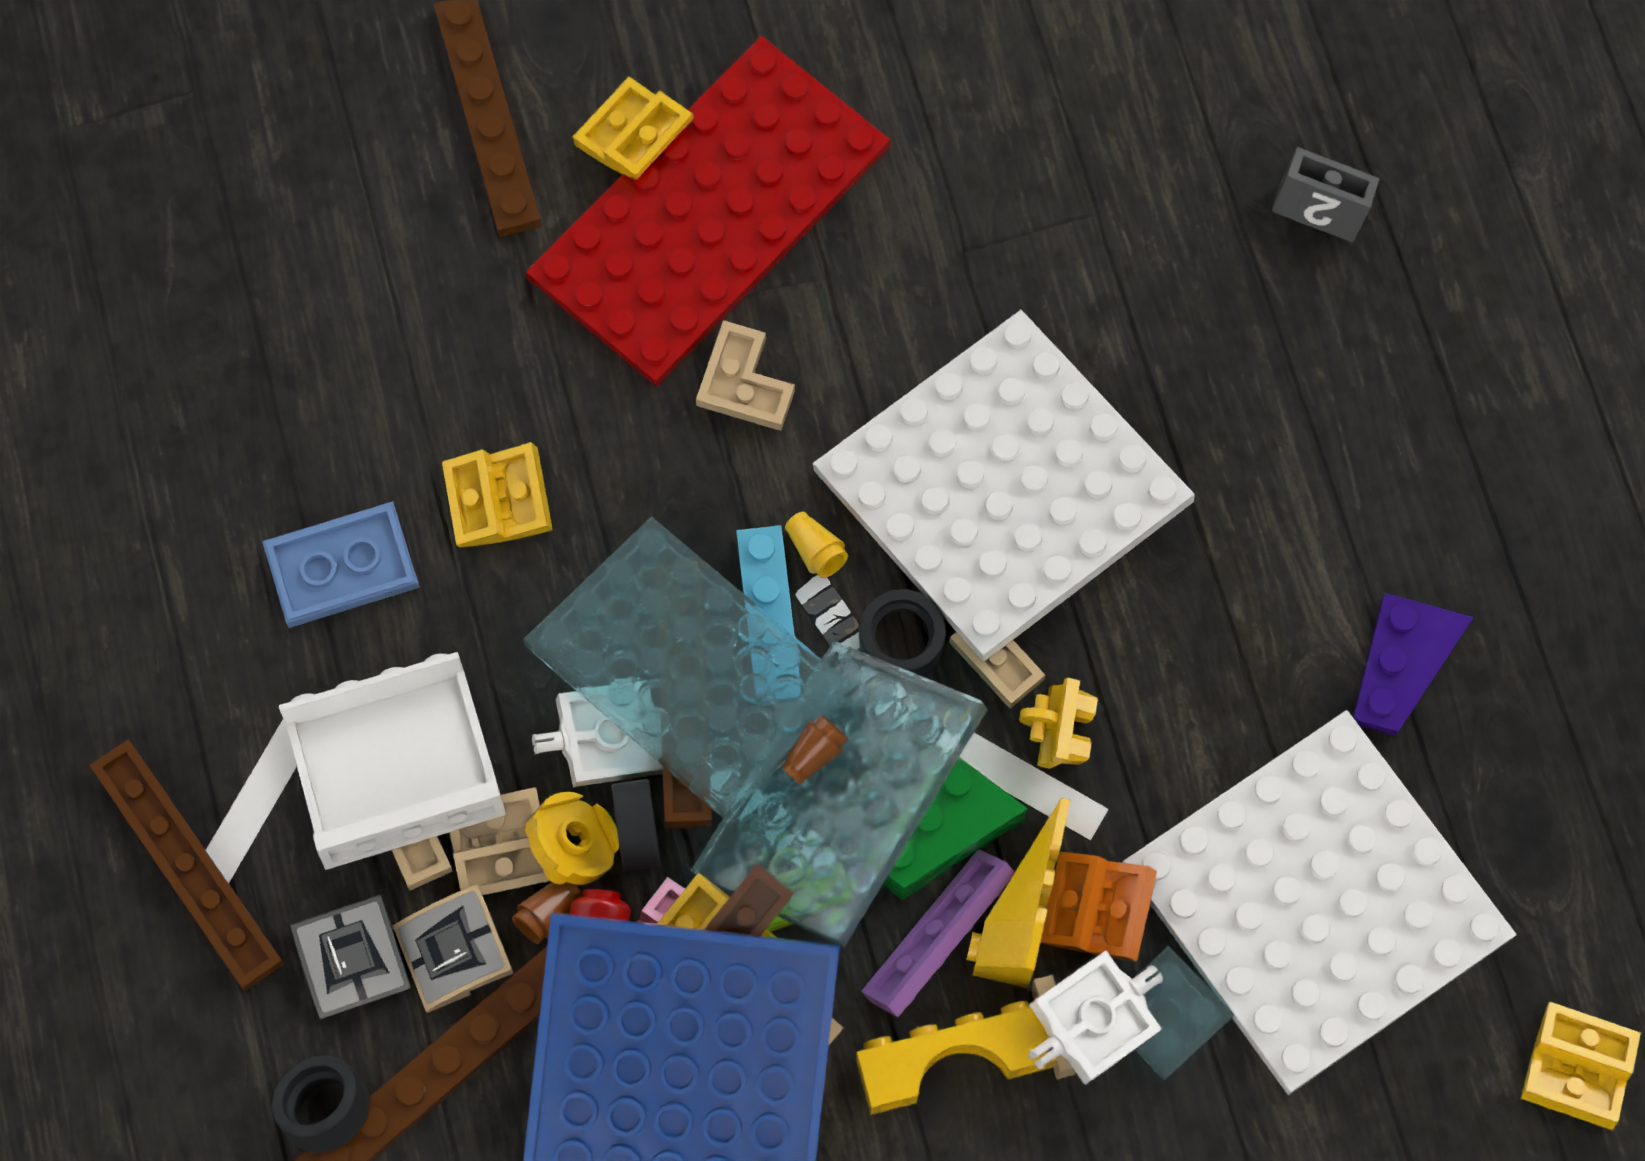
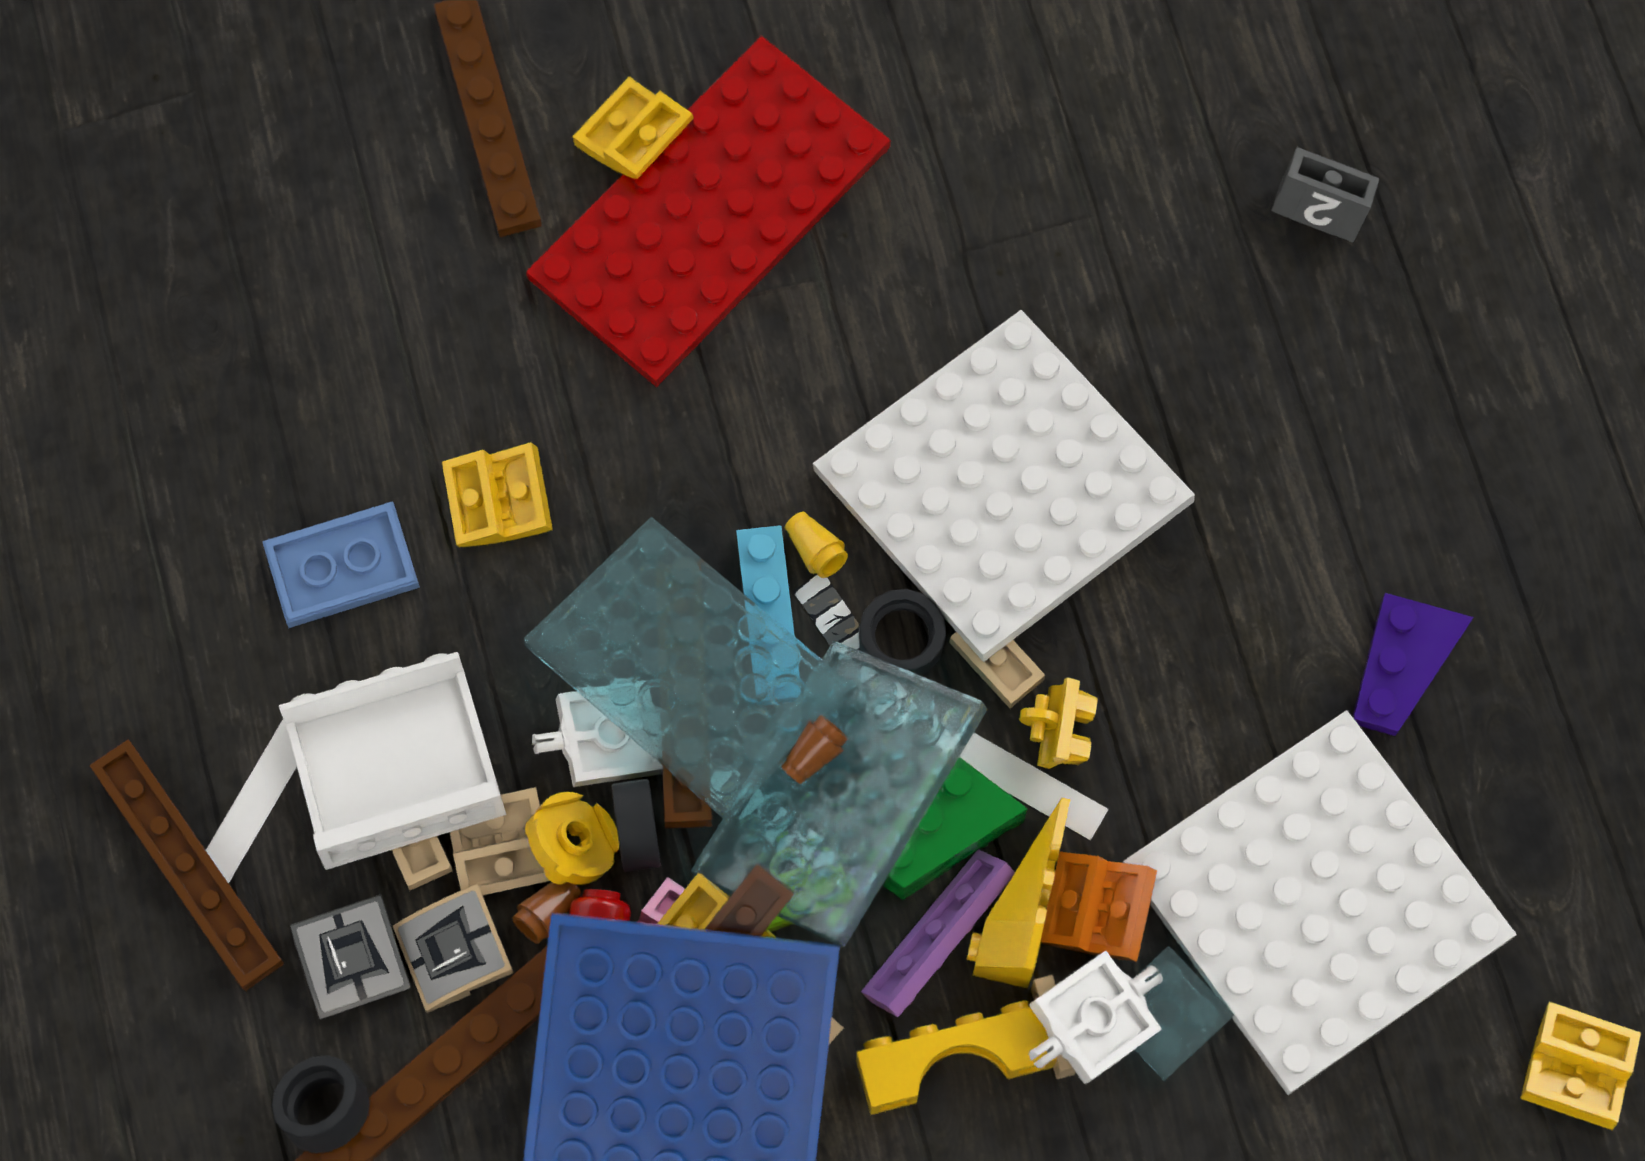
tan plate [696,321,795,431] -> none

